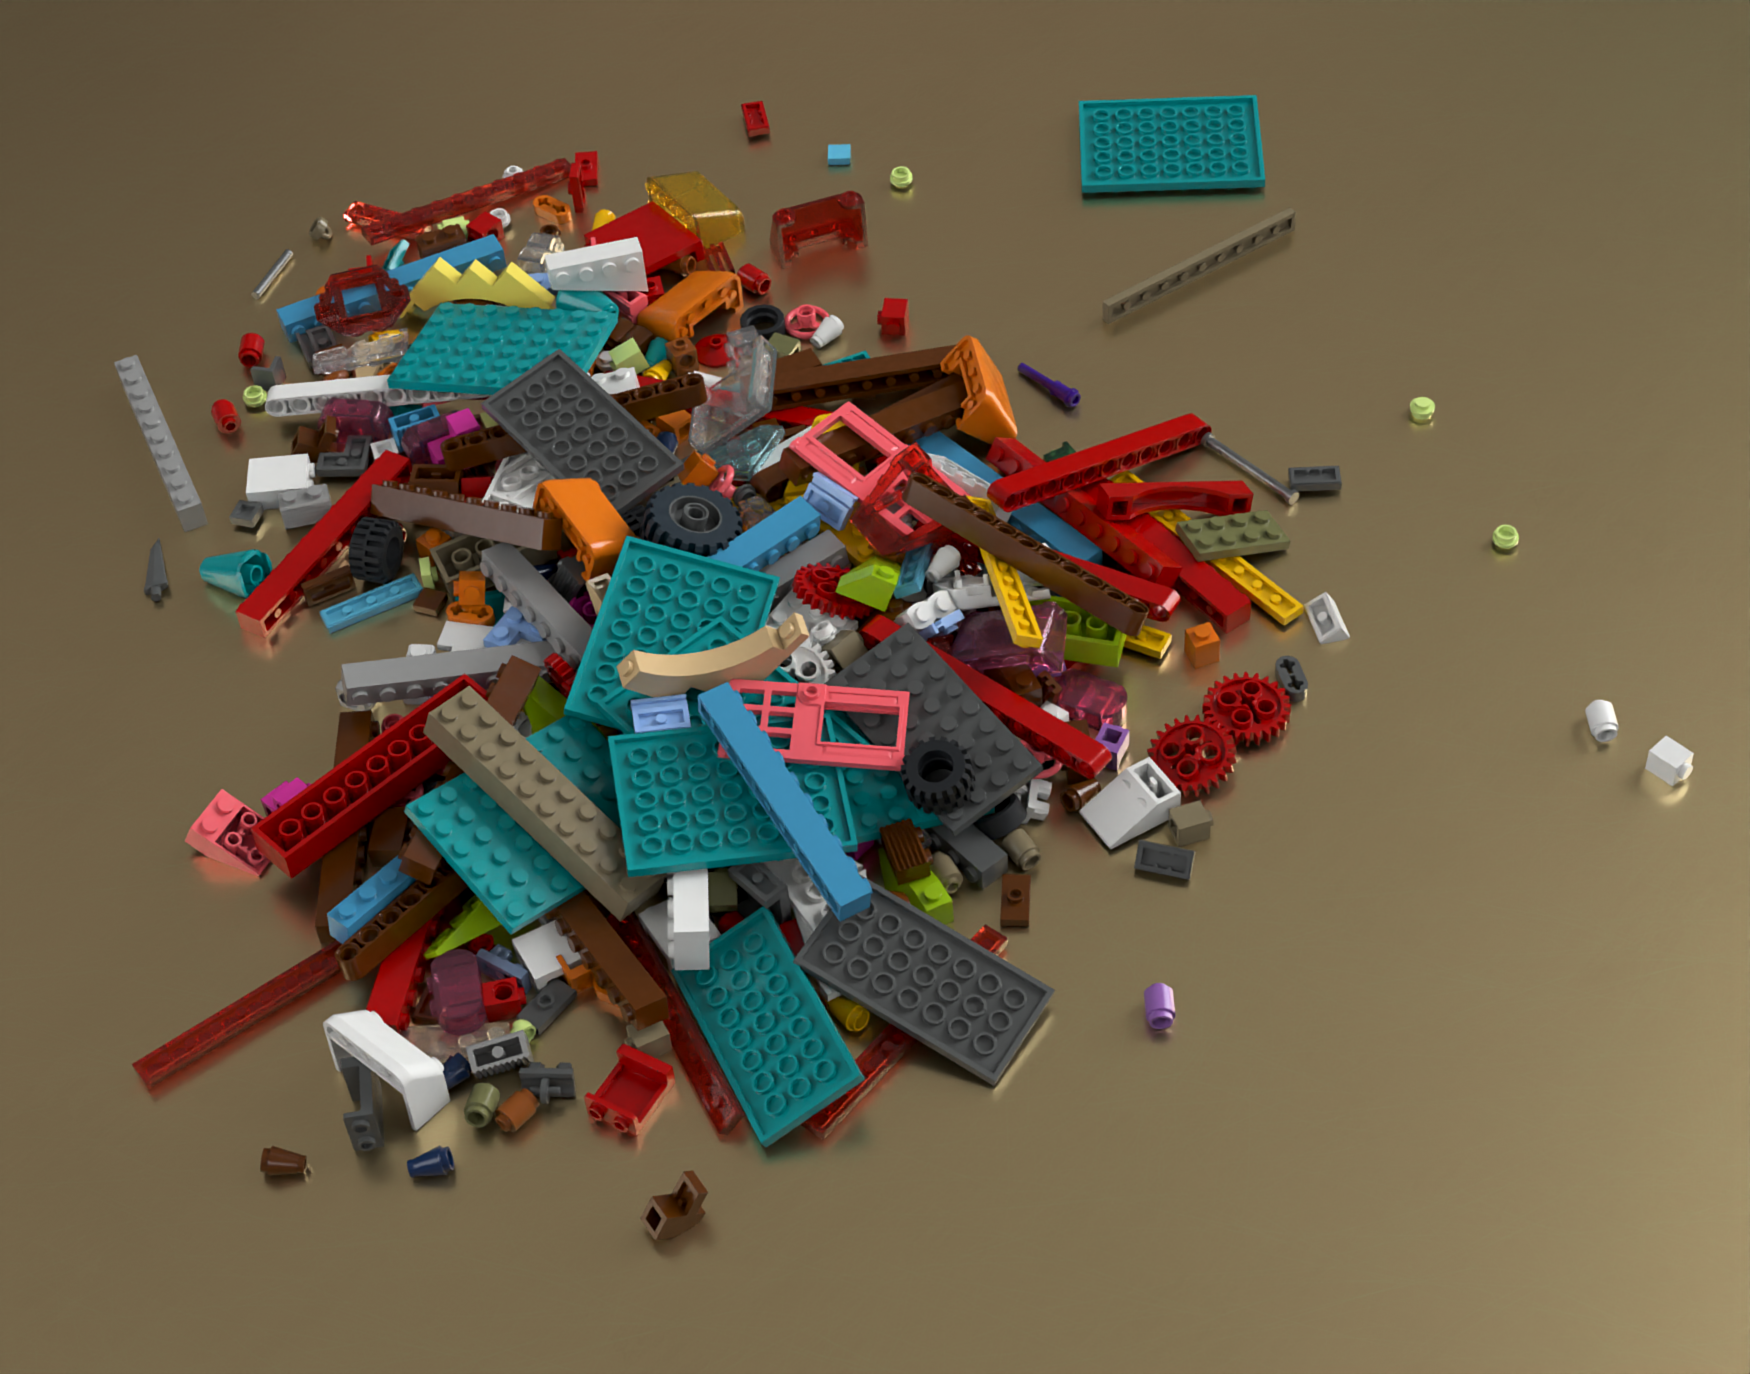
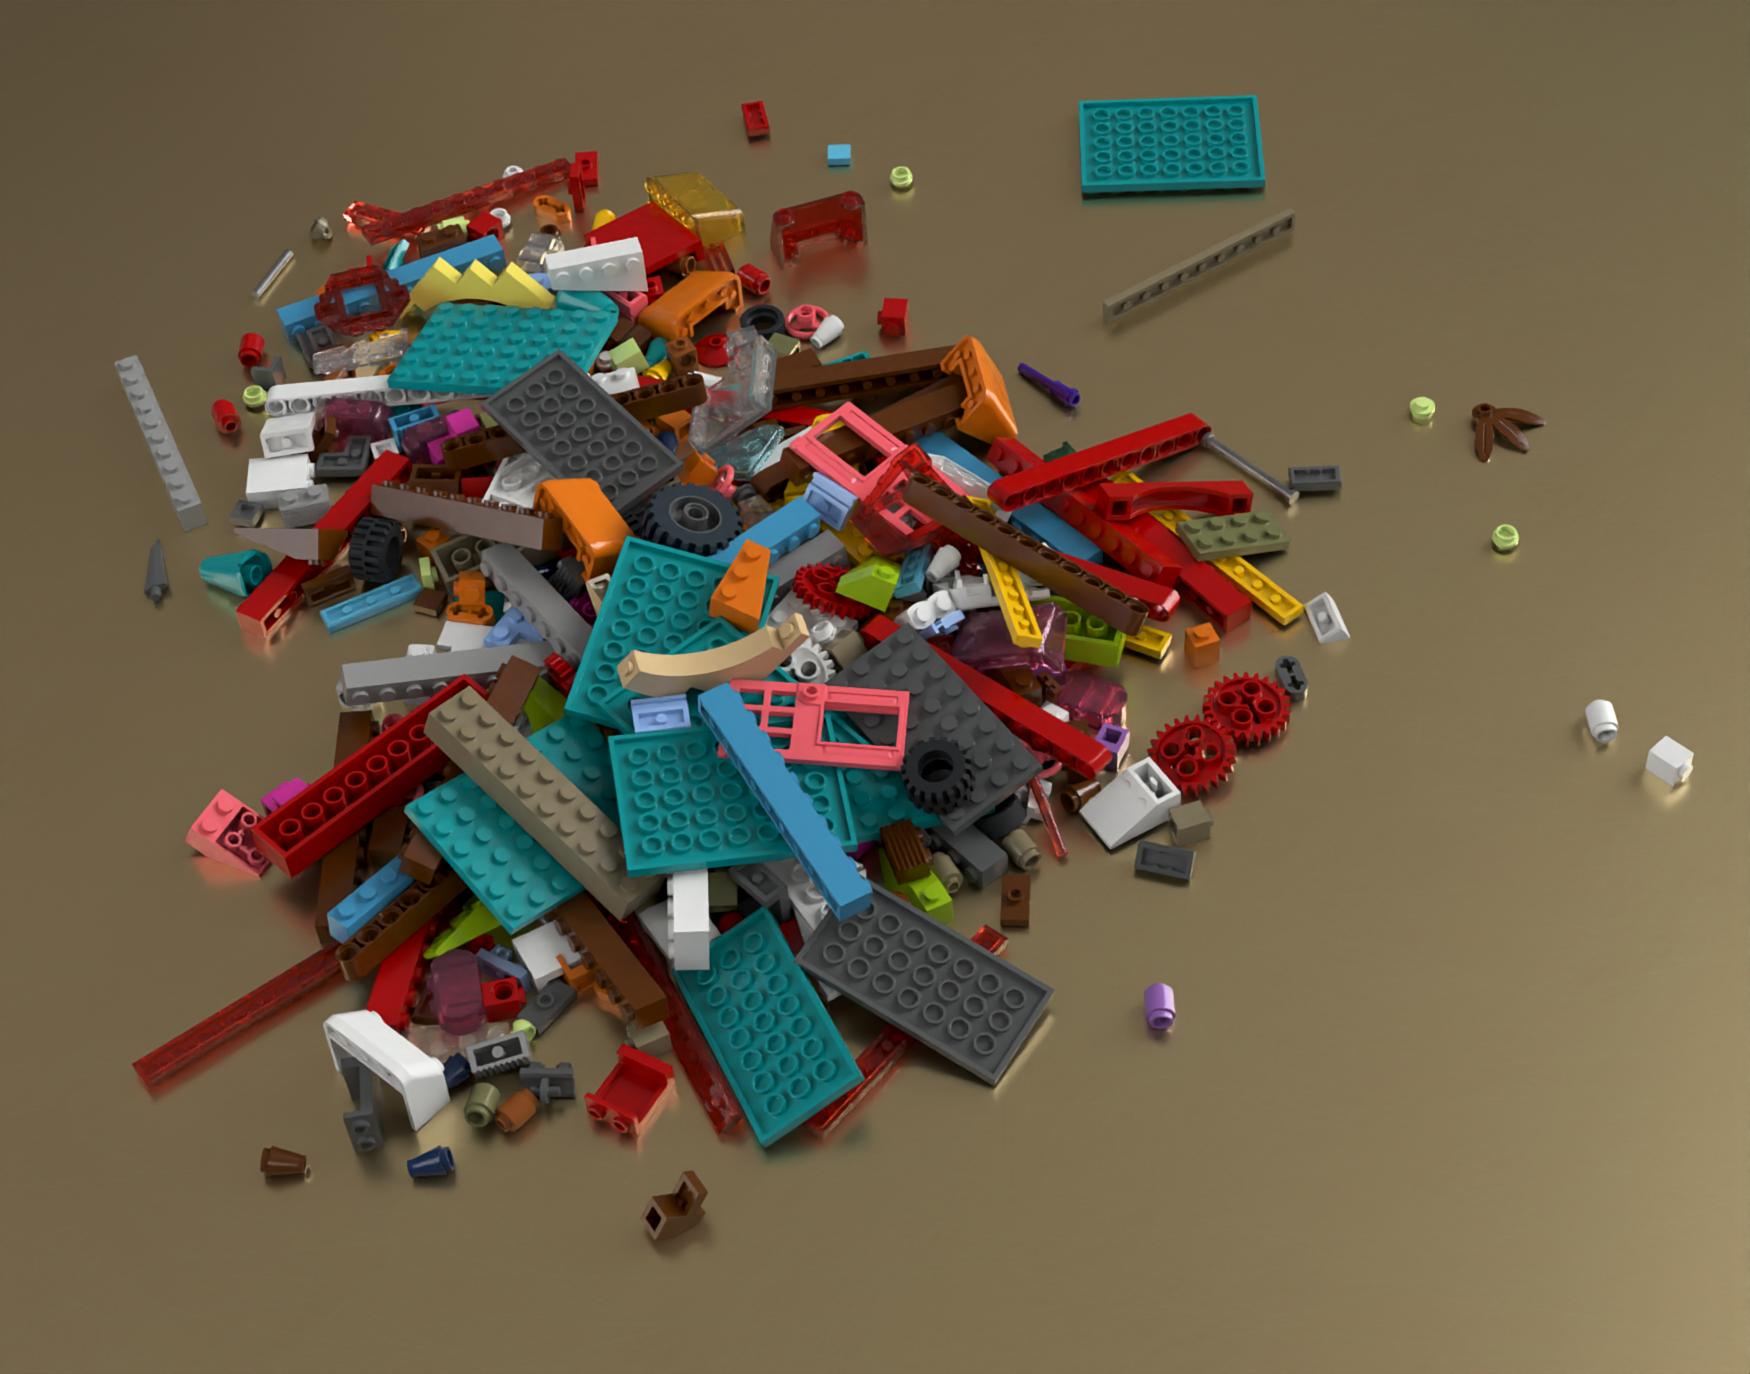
yellow cone [828,996,870,1032] -> none
none -> wedge [234,528,348,565]
none -> white panel [260,411,319,458]
none -> orange wedge [709,539,771,634]
none -> clear red bar [1029,775,1068,857]
none -> reddish brown plant [1472,403,1546,461]

